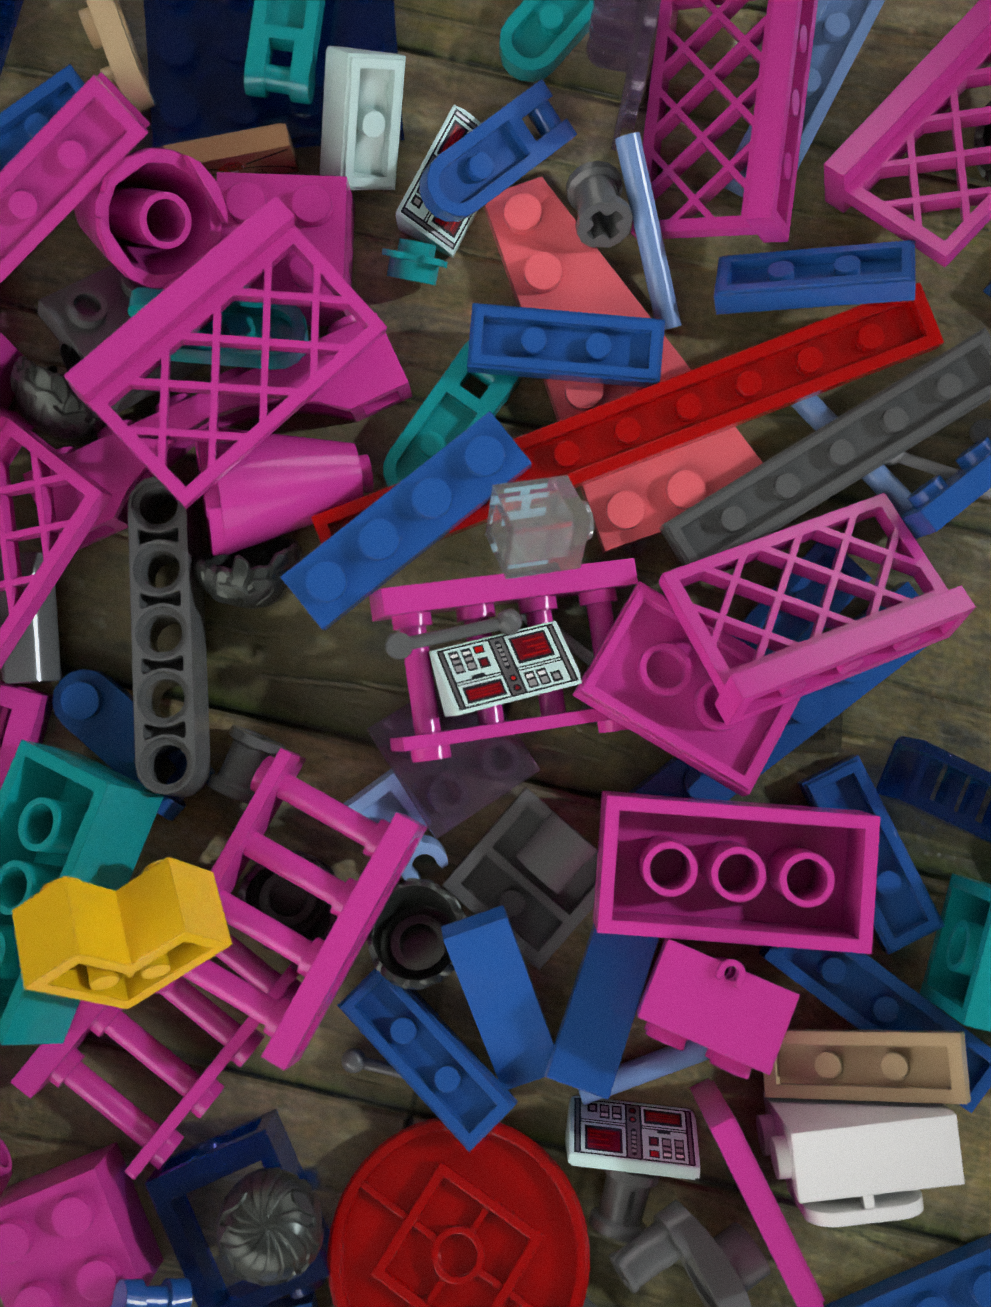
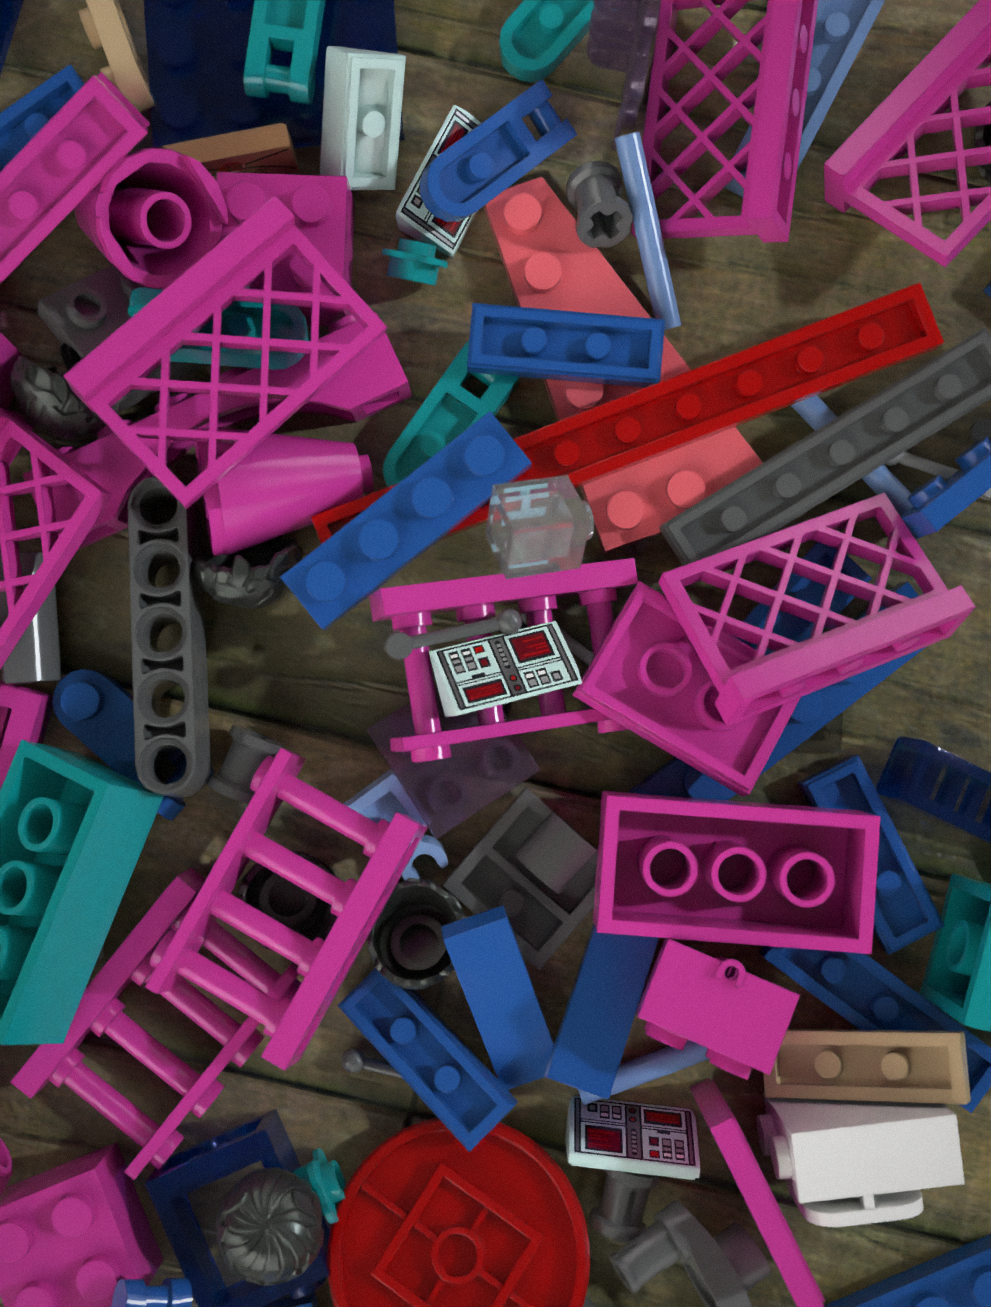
yellow brick [12,857,232,1009] -> none
blue tile [714,240,915,315] -> none
none -> teal plate [294,1148,347,1224]

